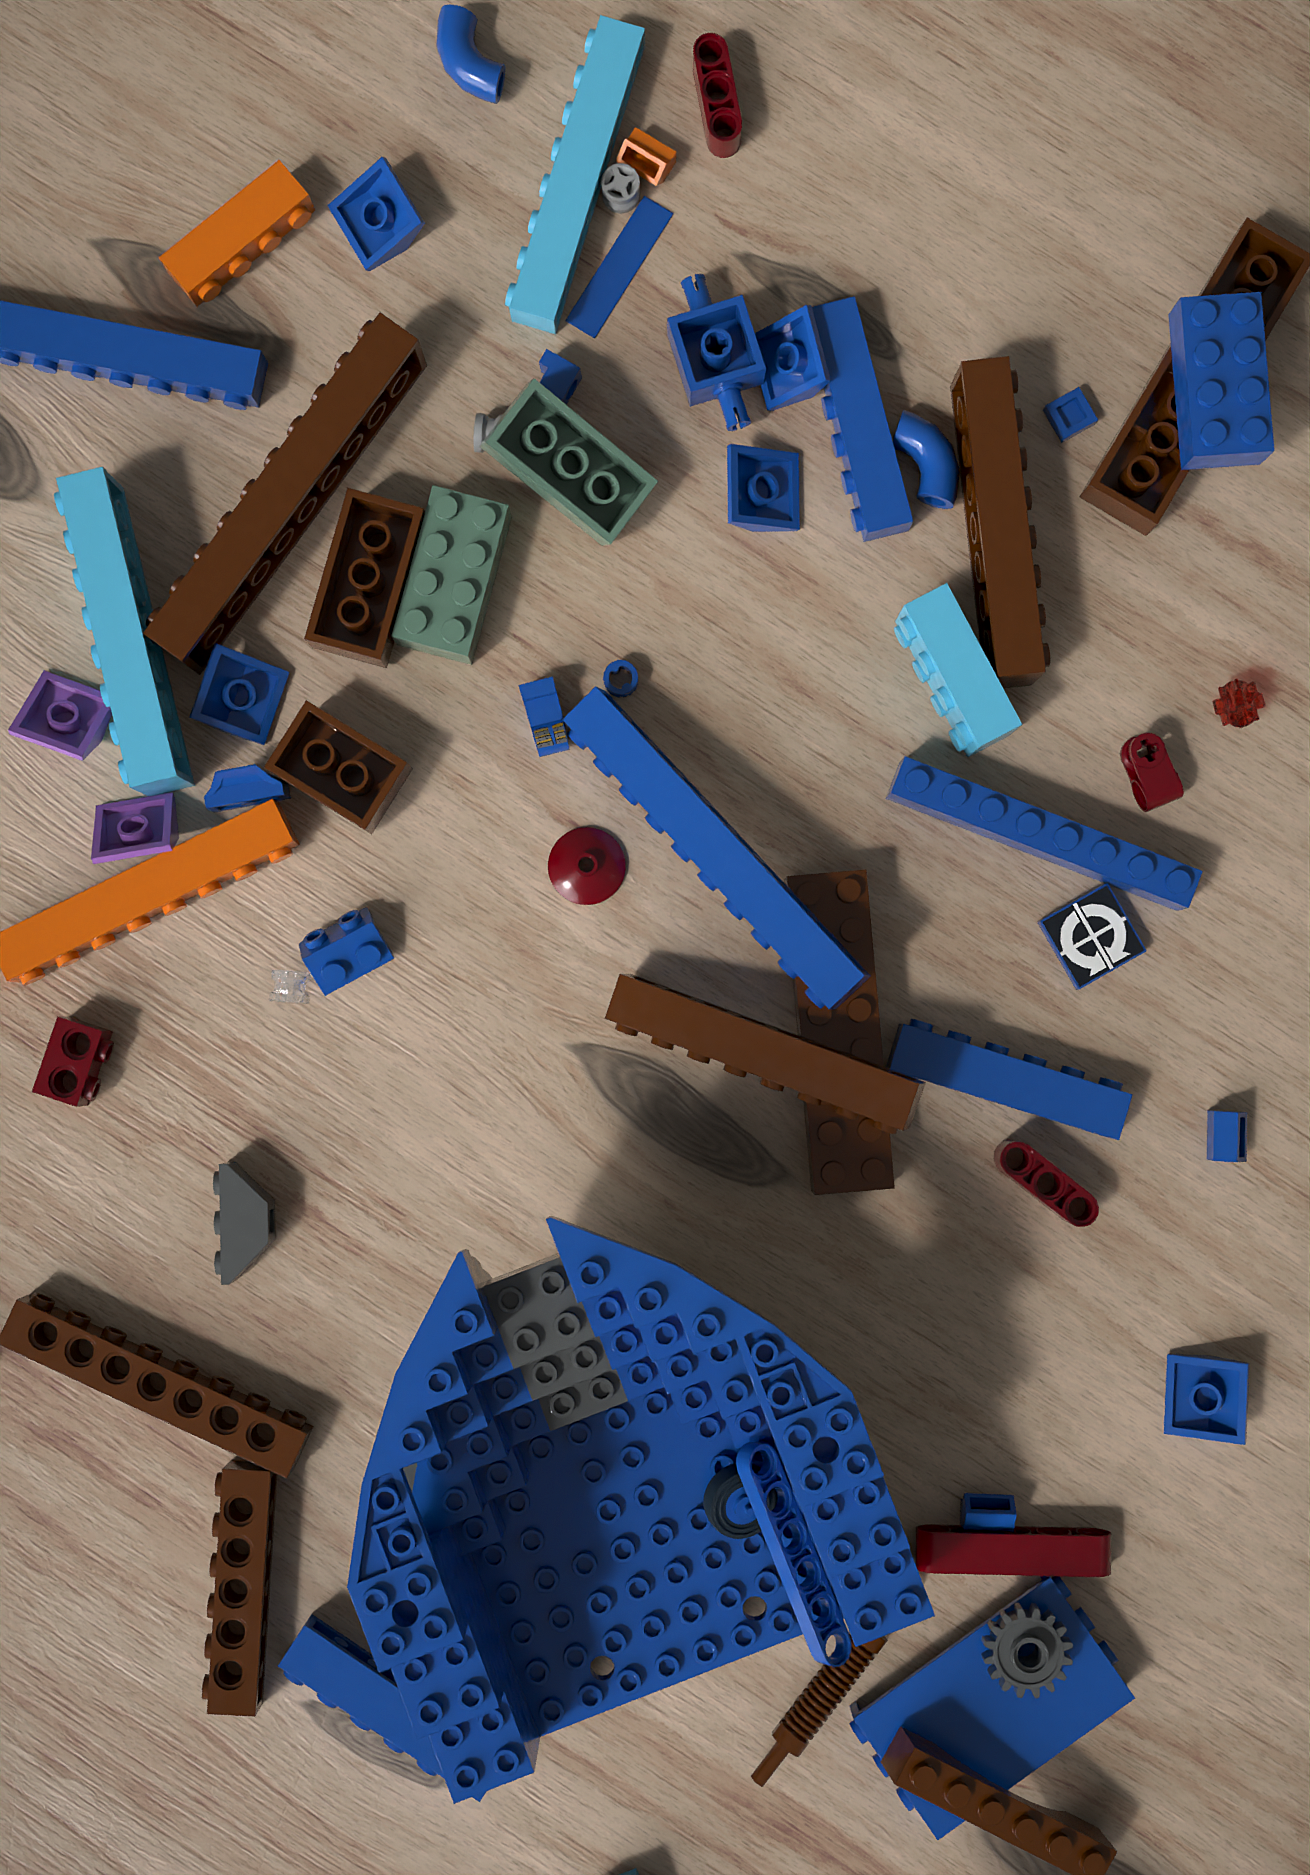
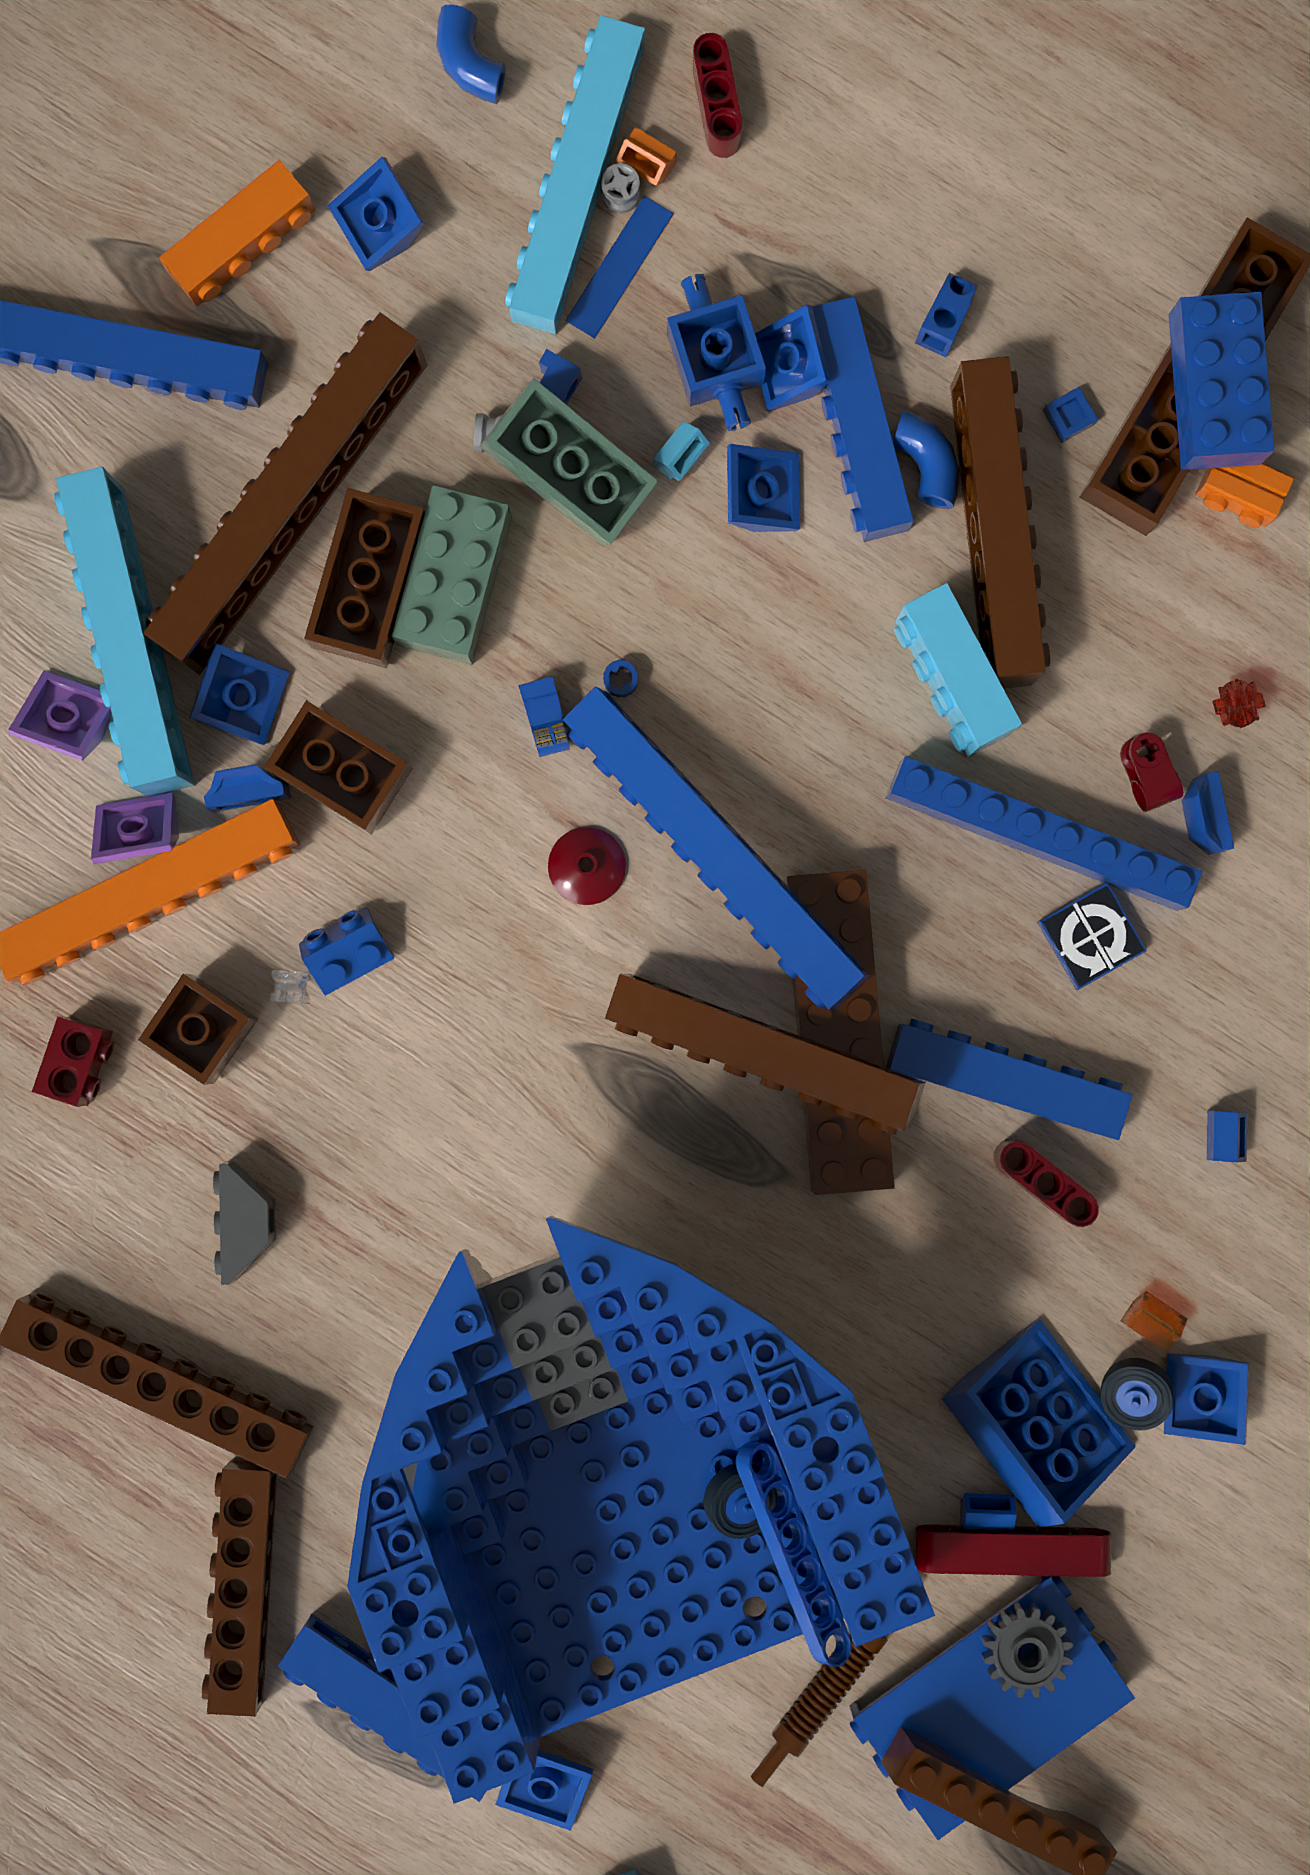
none -> reddish brown brick [138,974,258,1085]
none -> blue slope [495,1750,594,1831]
none -> medium azure piece [653,421,710,481]
none -> blue leg [915,273,978,357]
none -> blue slope [941,1319,1136,1527]
none -> black wheel [1100,1358,1174,1431]
none -> clear orange piece [1120,1291,1188,1352]
none -> blue slope [1181,771,1234,855]
none -> orange brick [1195,463,1294,528]

